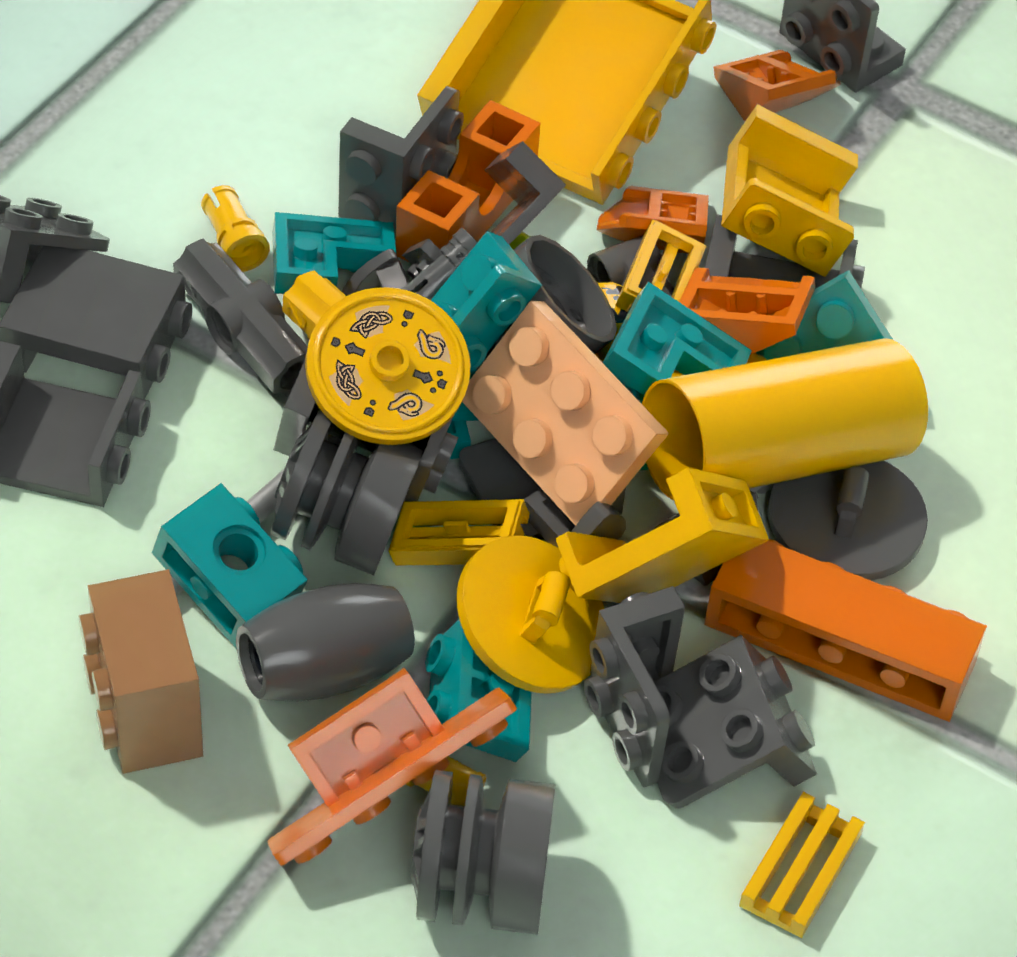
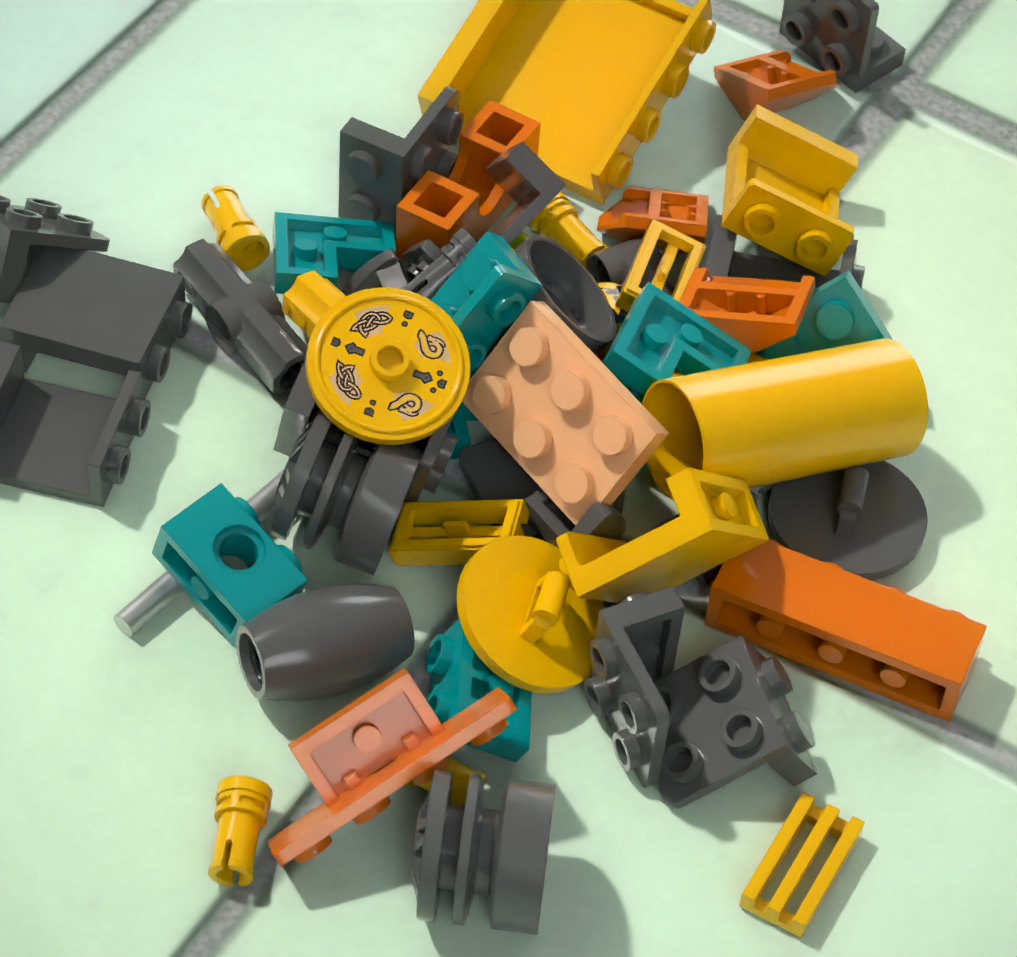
medium nougat brick [78,569,203,774] -> none
none -> yellow pin [208,776,273,887]
none -> yellow pin [528,191,609,269]

